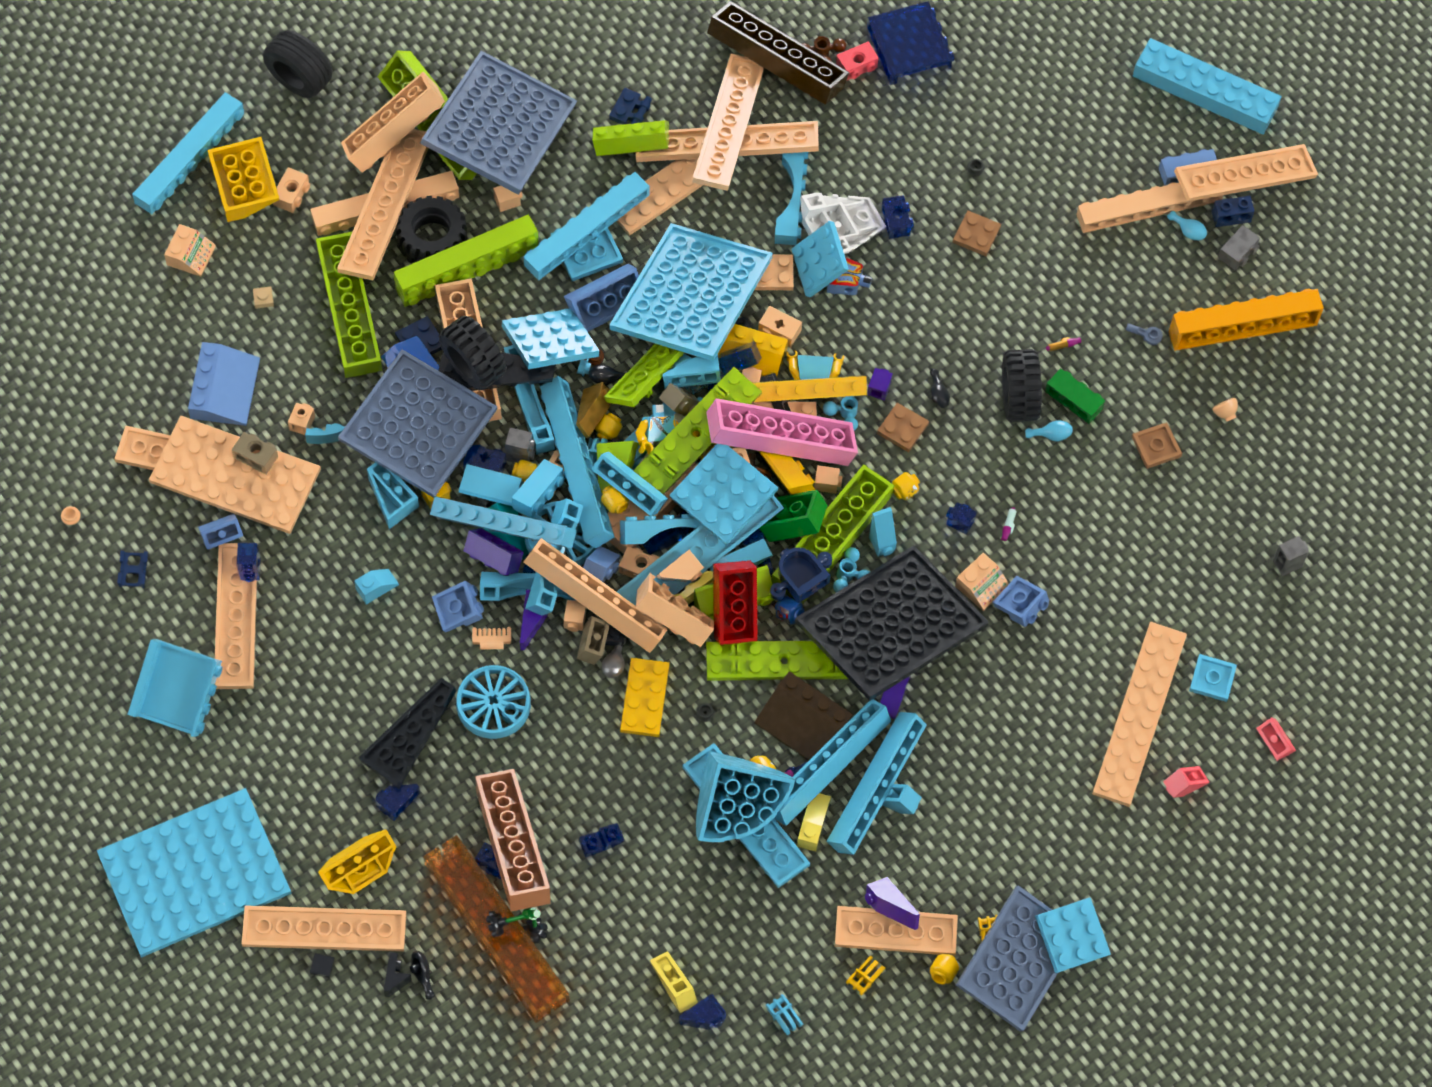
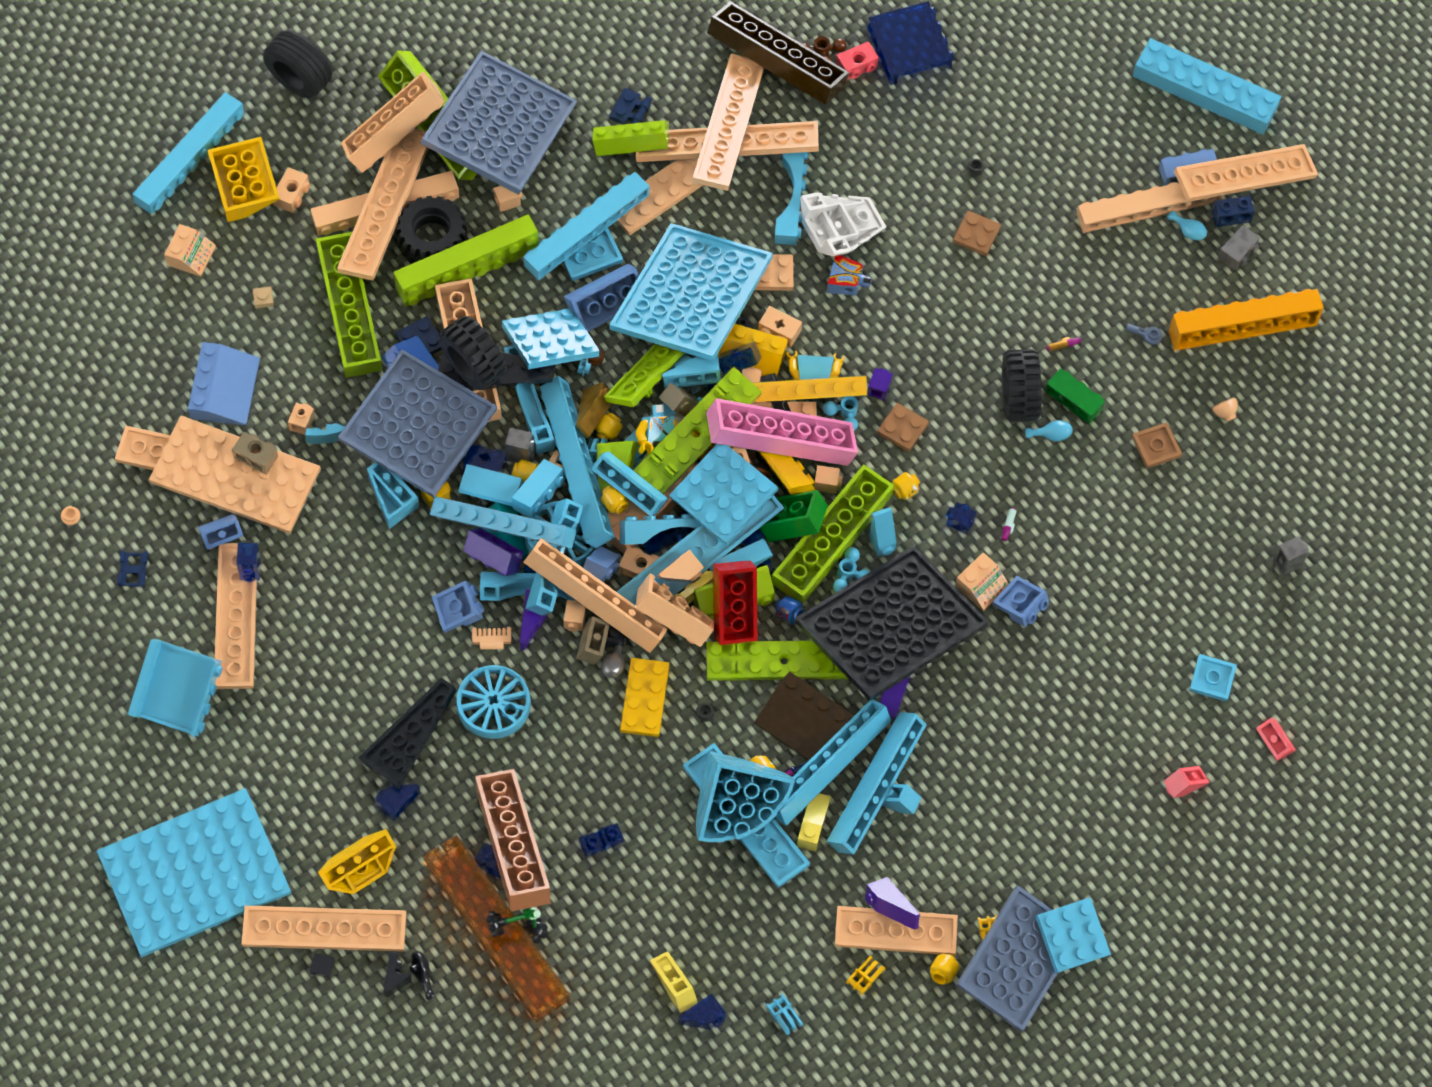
medium azure slope [354,569,399,604] -> none
black piece [588,364,625,385] -> none
dark blue piece [770,548,832,604] -> none
medium azure plate [791,221,849,297] -> none
clear blue brick [881,195,914,239] -> none
black piece [930,368,950,408] -> none
light nougat plate [1092,622,1187,807] -> none

